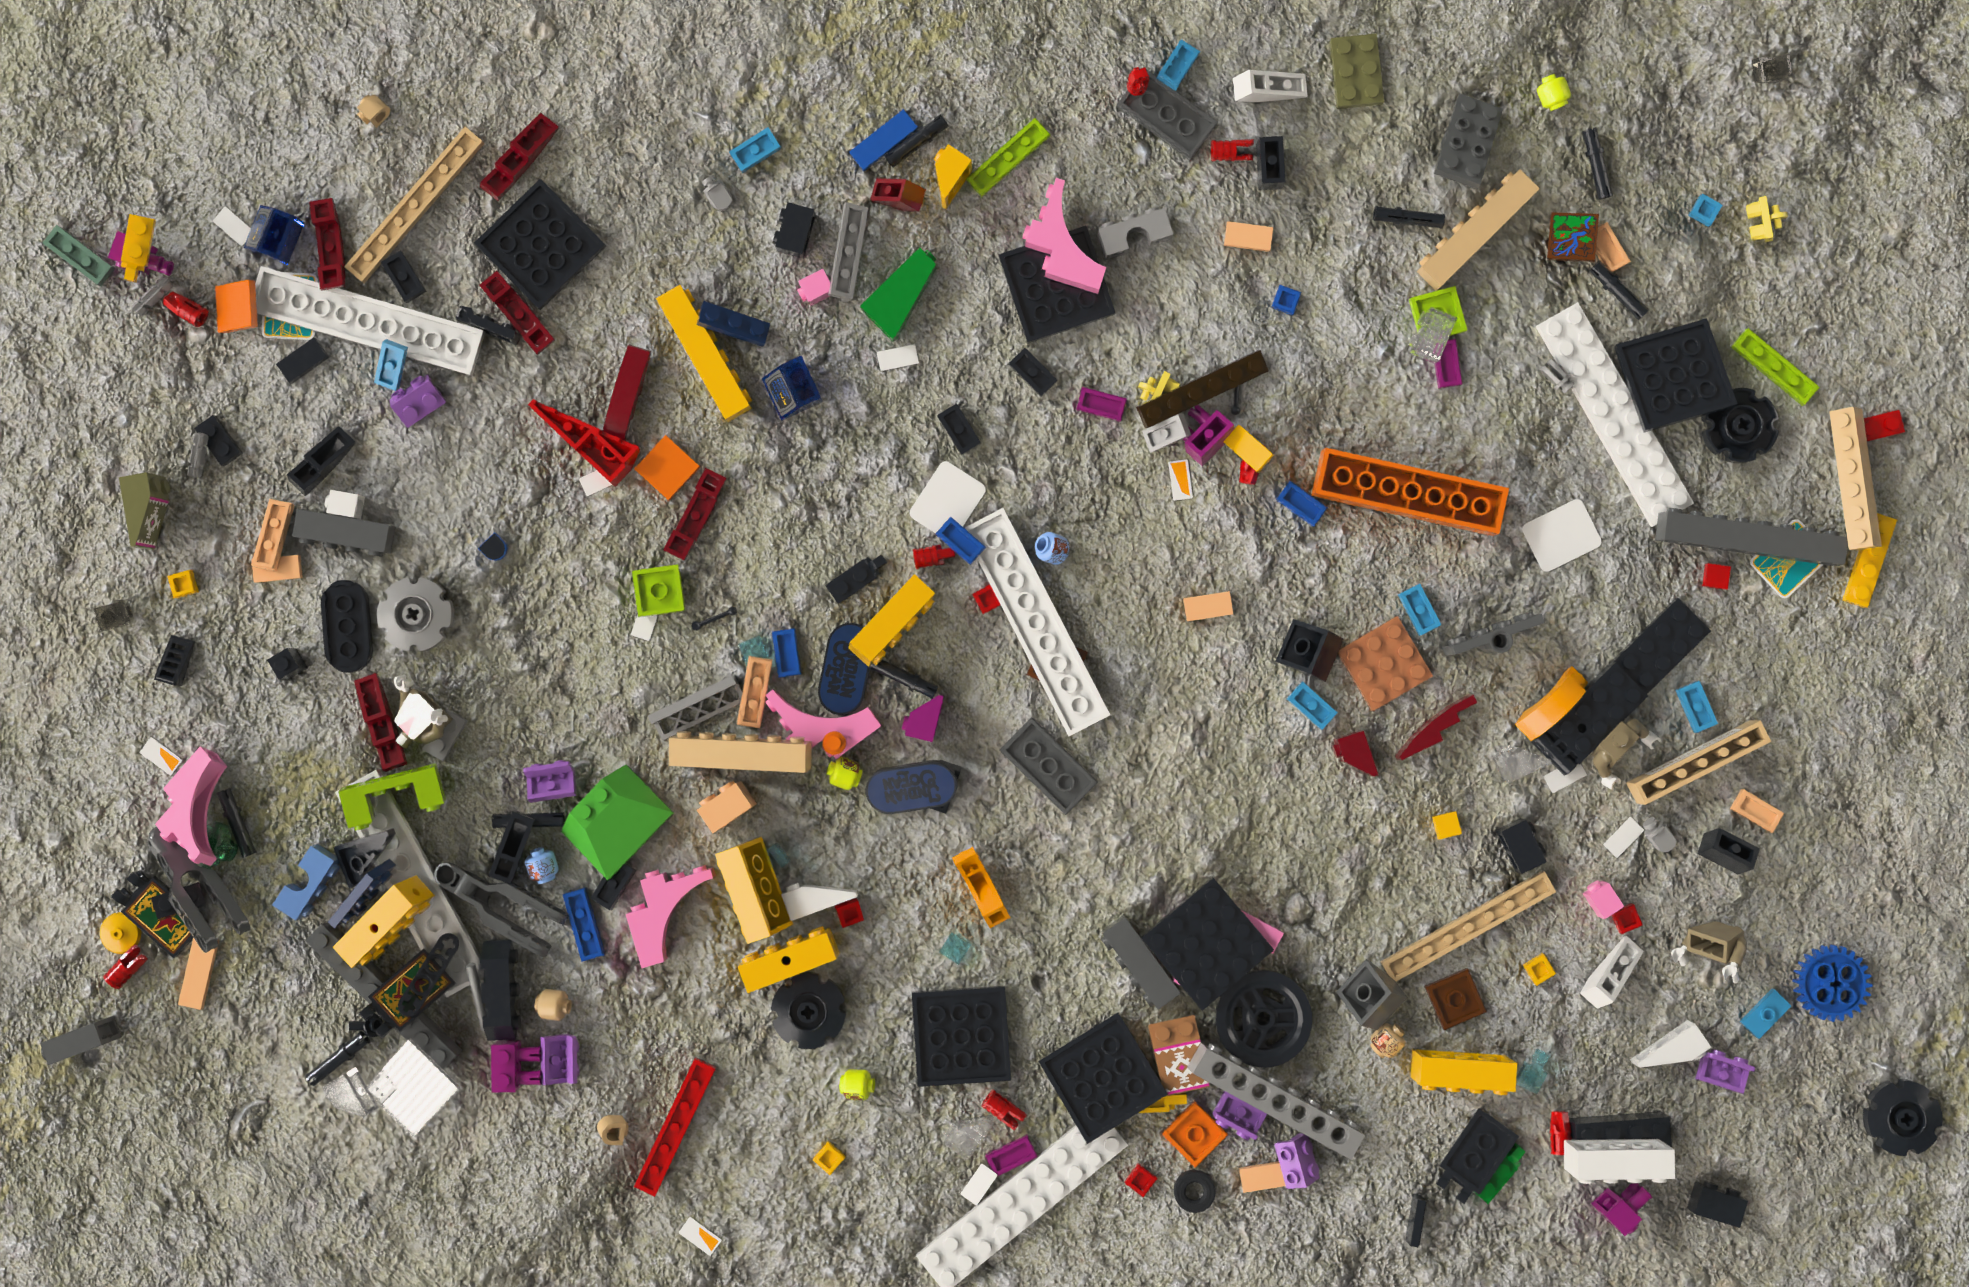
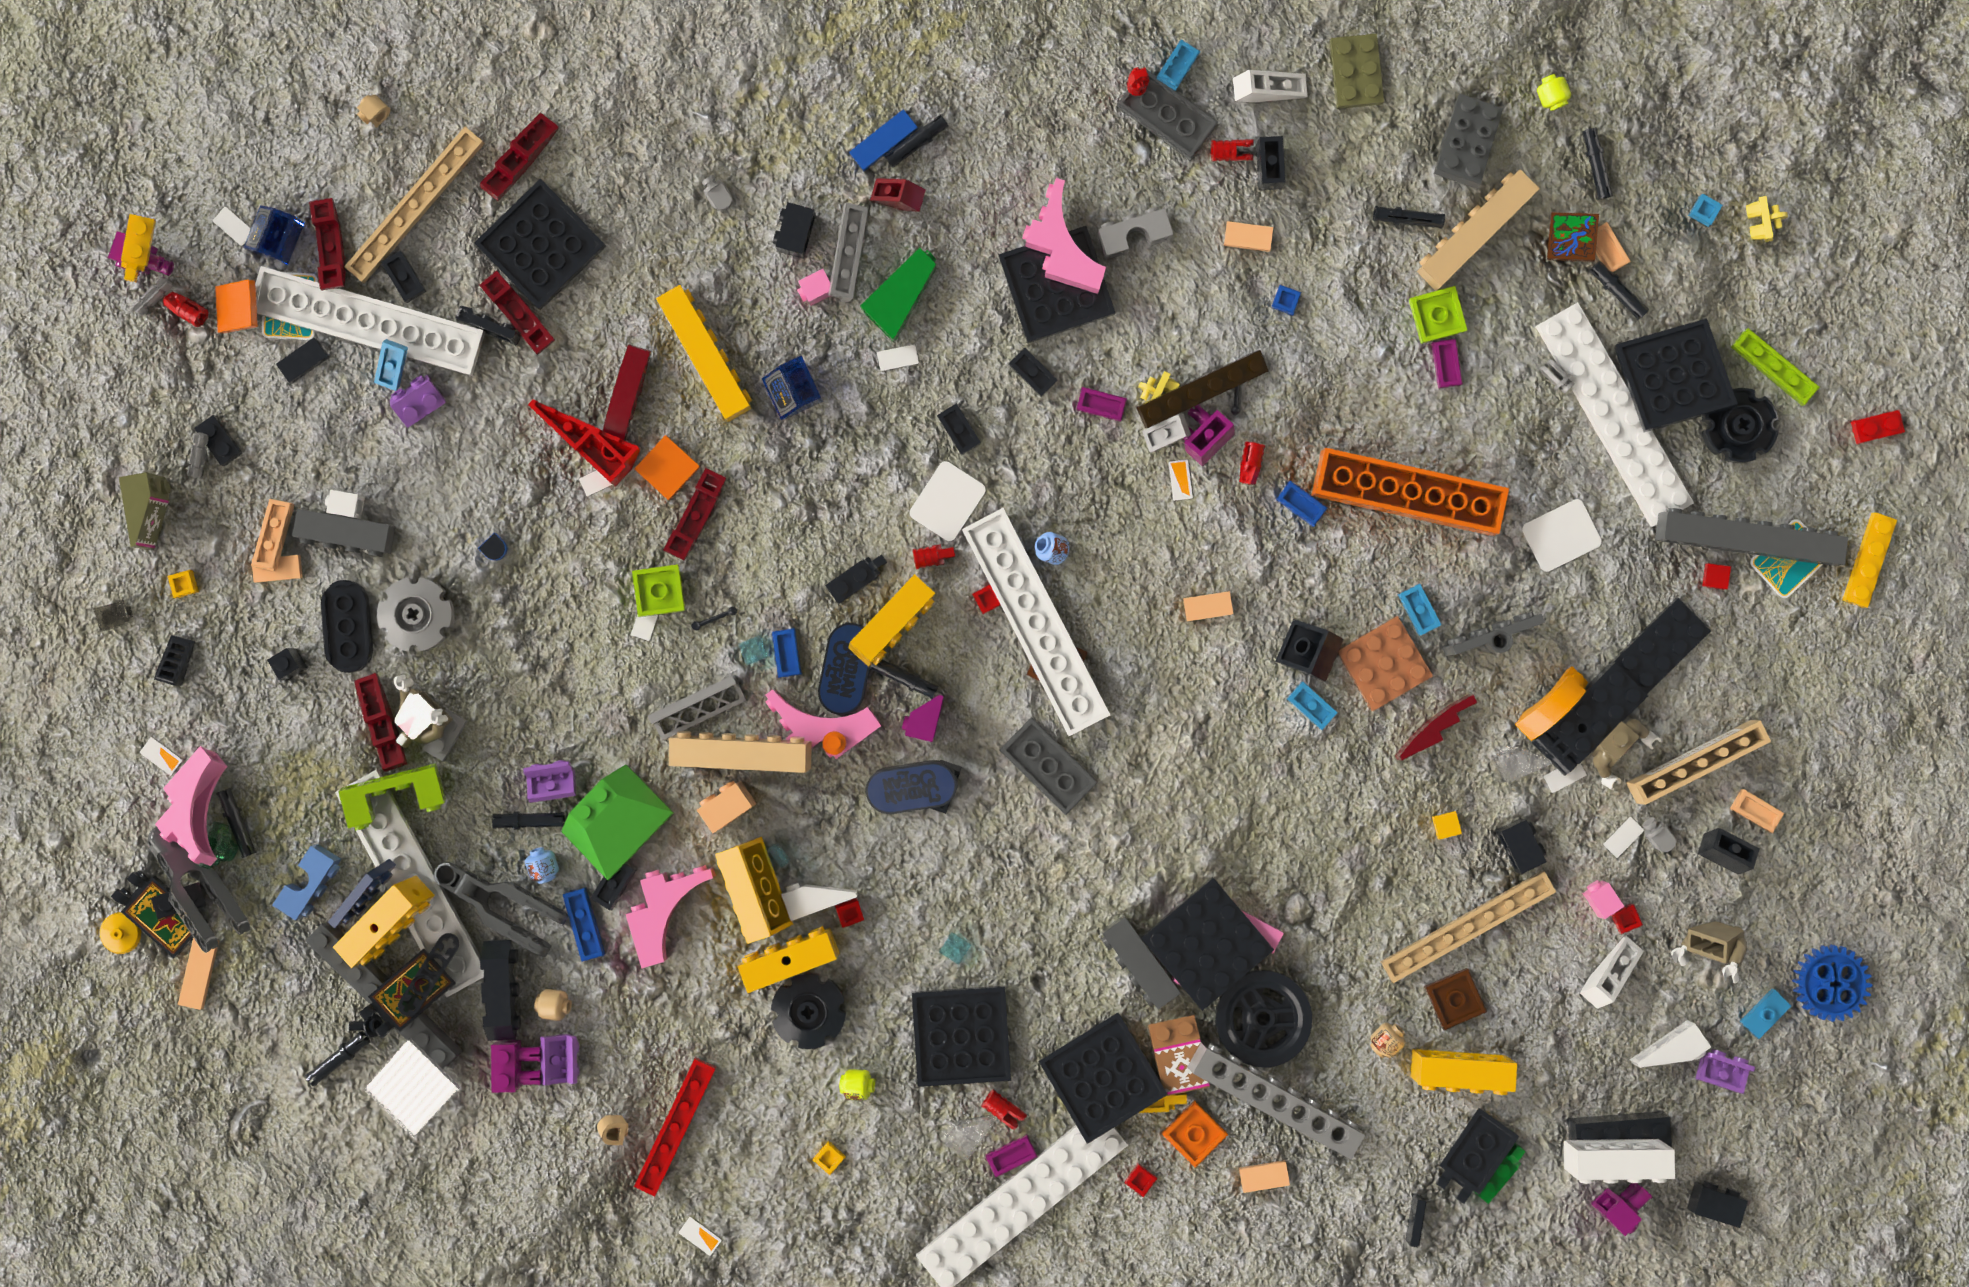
dark grey window [40,1015,122,1065] -> none
sand green plate [43,225,115,286] -> none
red hinge [103,945,148,990] -> none
black slope [287,426,356,496] -> none
clear slope [322,1067,379,1117] -> none
black wing [333,828,396,889] -> none
light grey bar [466,963,486,1031] -> none
black slope [488,811,535,884] -> none
dark blue plate [696,301,770,347] -> none
dark azure plate [729,127,781,173] -> none
light nougat tile [736,656,773,728] -> none
neon yellow head [826,756,863,790] -> none
yellow slope [934,144,972,209] -> none
blue tile [935,517,986,565] -> none
light orange arch [952,847,1011,928] -> none
white sticker [961,1164,997,1205] -> none
lime tile [966,118,1051,198] -> none
black tyre [1173,1169,1216,1213] -> none
medium lavender bracket [1212,1091,1267,1141] -> none
yellow tile [1224,424,1274,473] -> none
medium lavender bracket [1275,1133,1320,1189] -> none
dark red slope [1332,730,1378,777] -> none
dark grey slope [1336,959,1408,1030] -> none
clear brick [1408,307,1457,364] -> none
clear light blue plate [1516,1049,1549,1094] -> none
yellow tile [1523,953,1556,986] -> none
red hinge [1550,1111,1572,1155] -> none
dark azure plate [1675,681,1718,733] -> none
clear smoke bracket [1752,54,1793,84] -> none
tan brick [1829,407,1882,550] -> none
black piece [1863,1079,1943,1156] -> none

